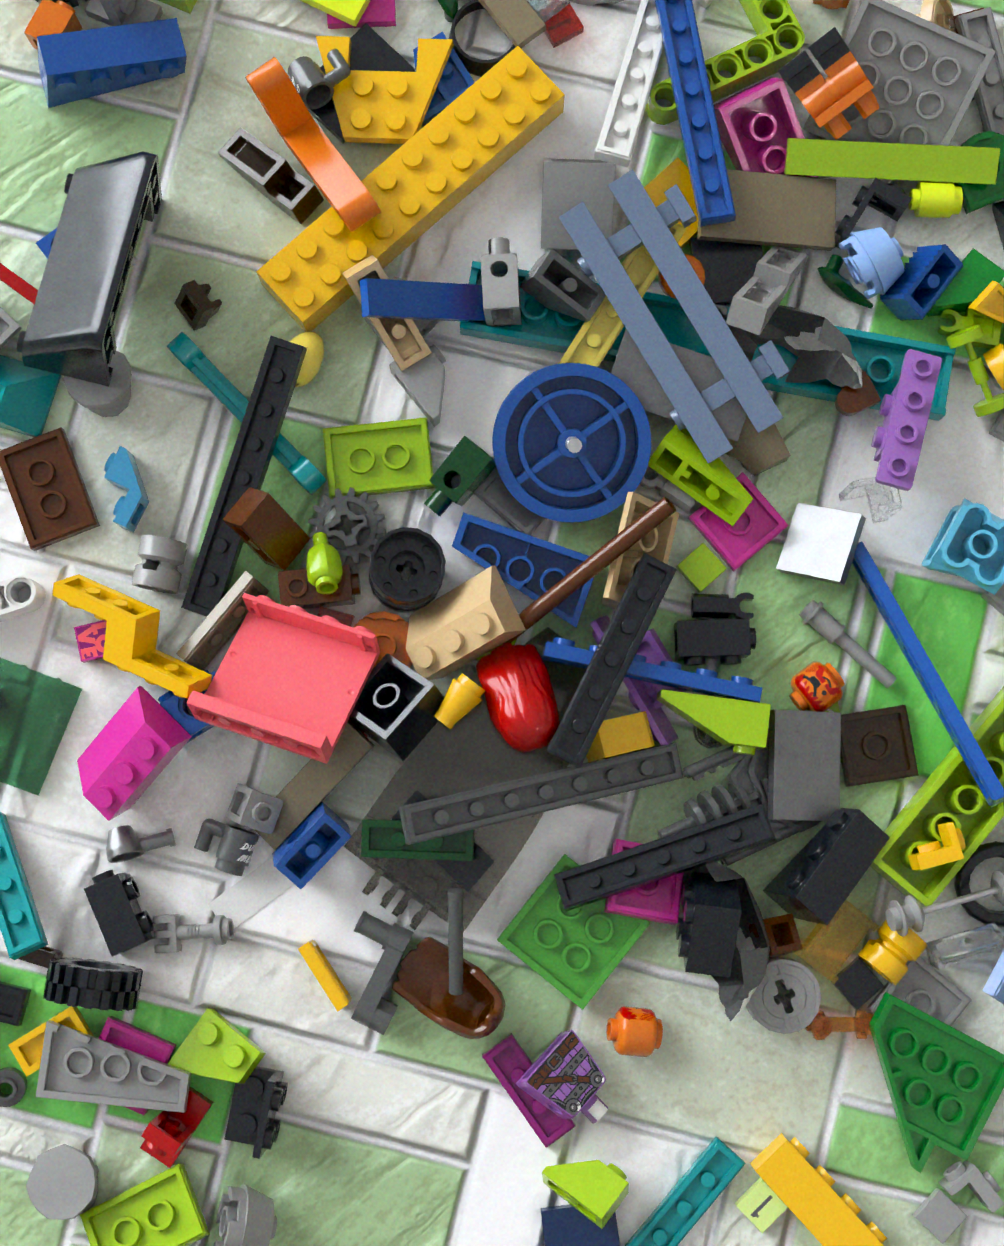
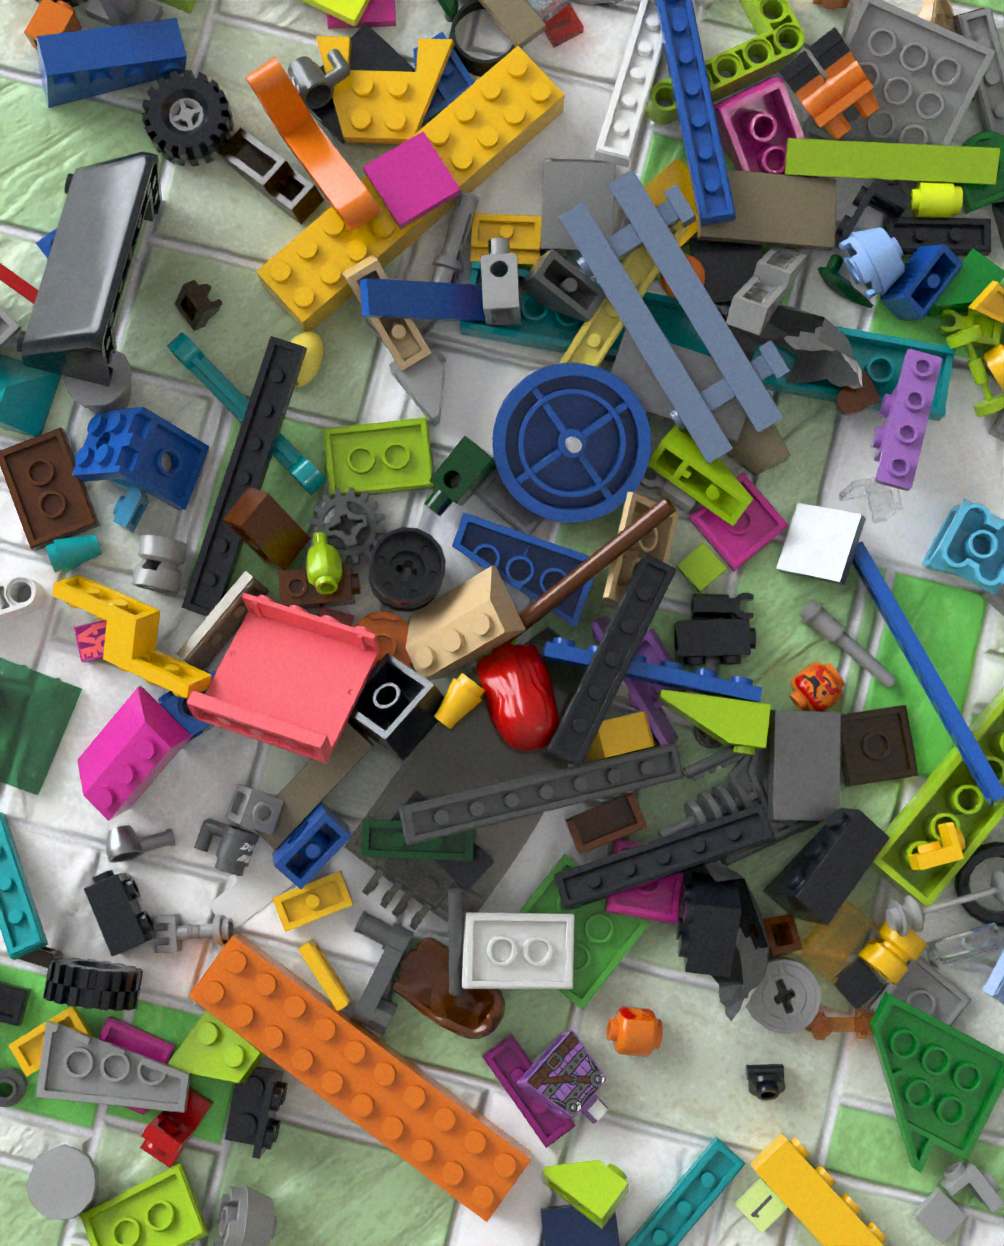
none -> teal cone [46,534,102,573]
none -> blue bracket [72,407,209,510]
none -> black wheel [141,70,234,167]
none -> orange brick [188,932,531,1222]
none -> yellow plate [272,871,354,932]
none -> dark pink tile [363,131,461,229]
none -> light grey pin [431,192,479,283]
none -> white tile [462,912,574,989]
none -> yellow plate [470,213,542,269]
none -> reddish brown panel [564,793,647,854]
none -> black plate [746,1064,786,1101]
none -> black tile [884,217,991,256]

